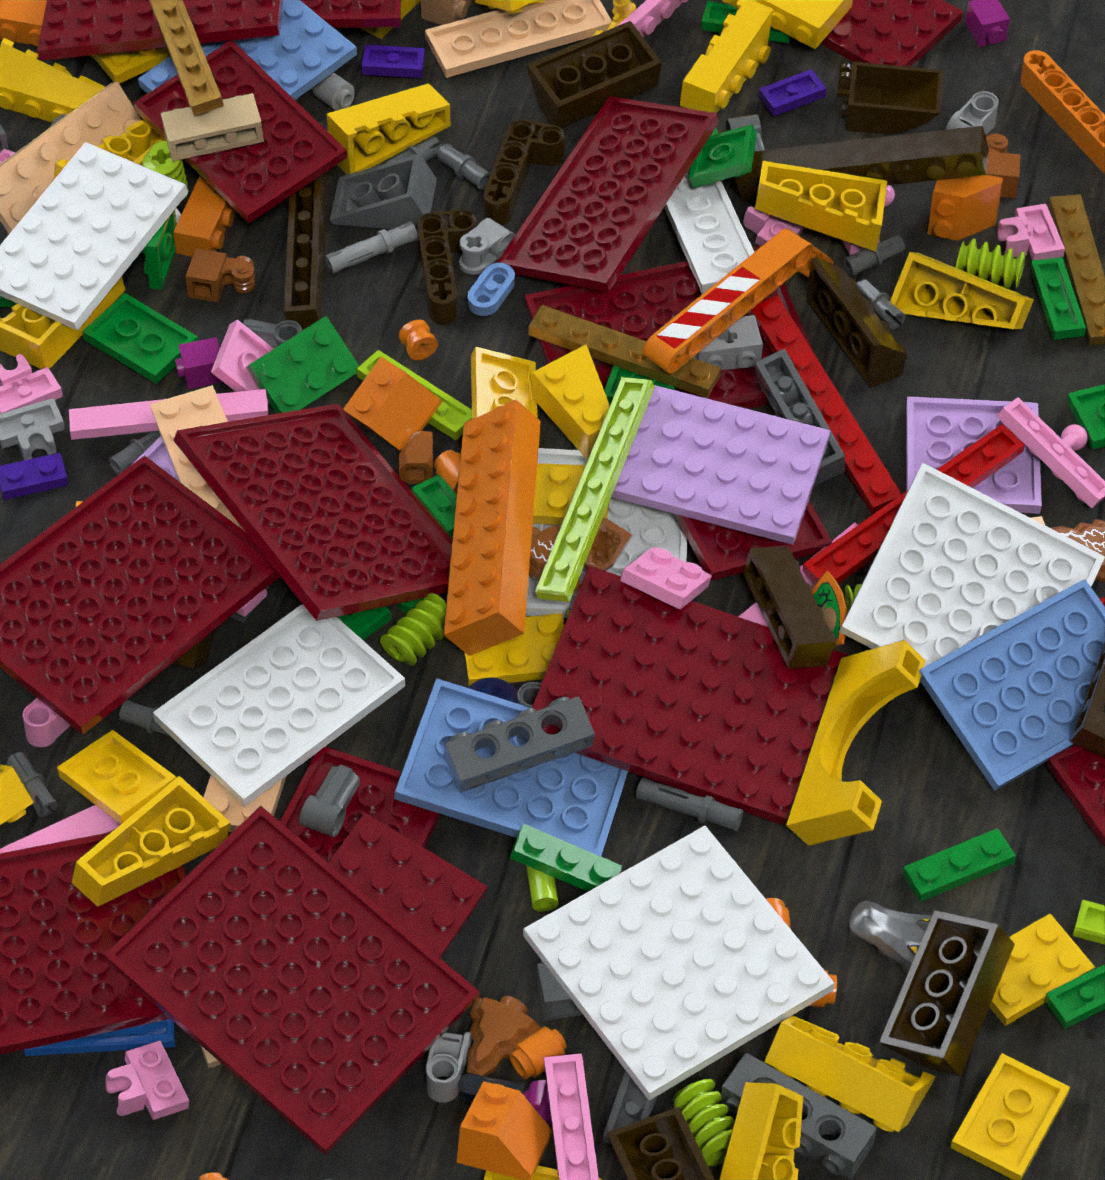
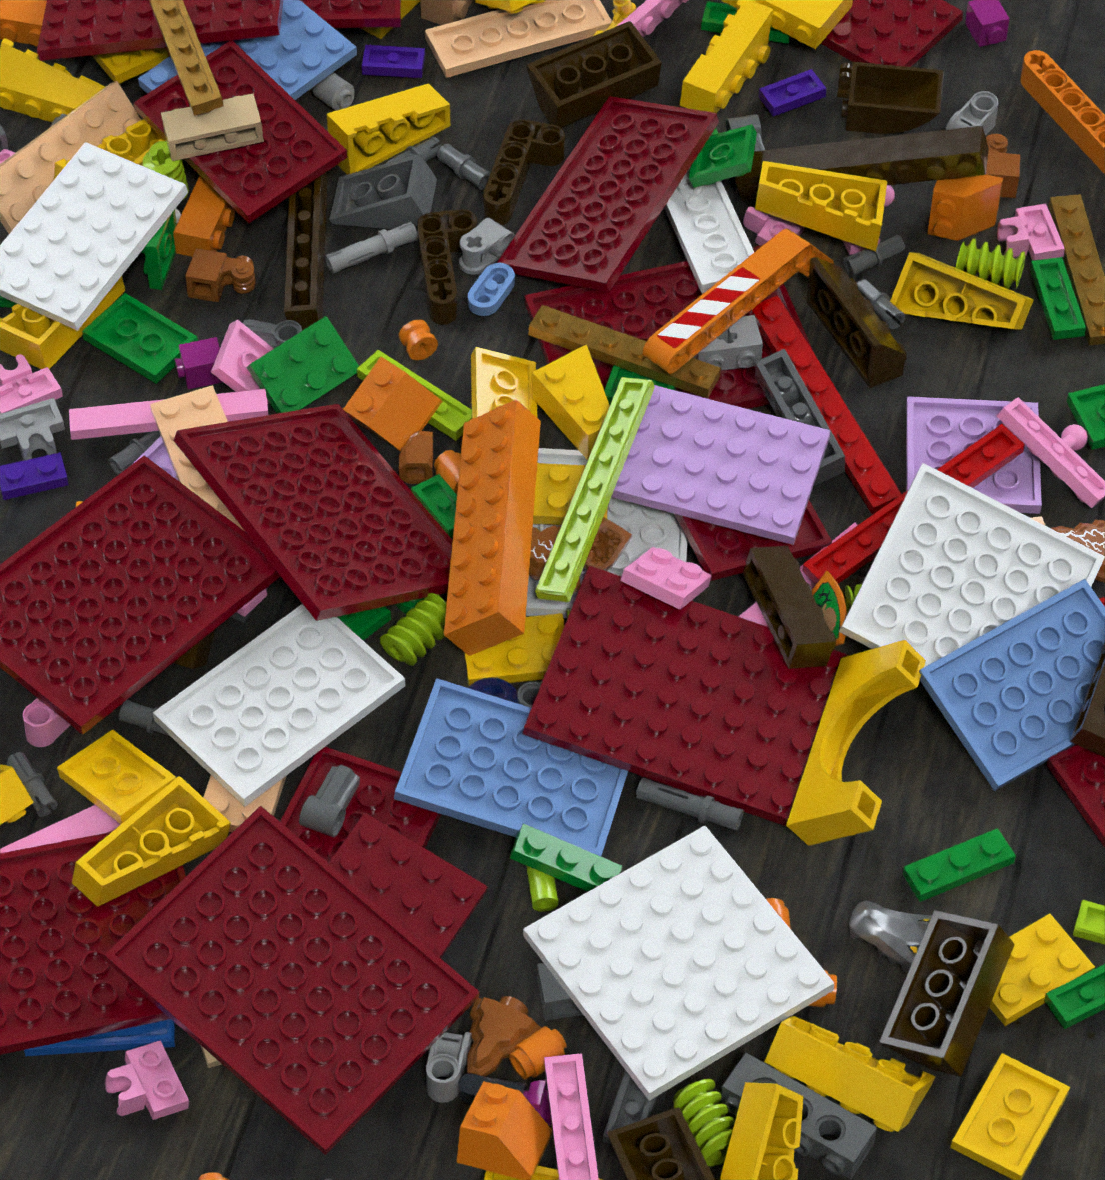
dark grey brick [444,696,595,793] -> none

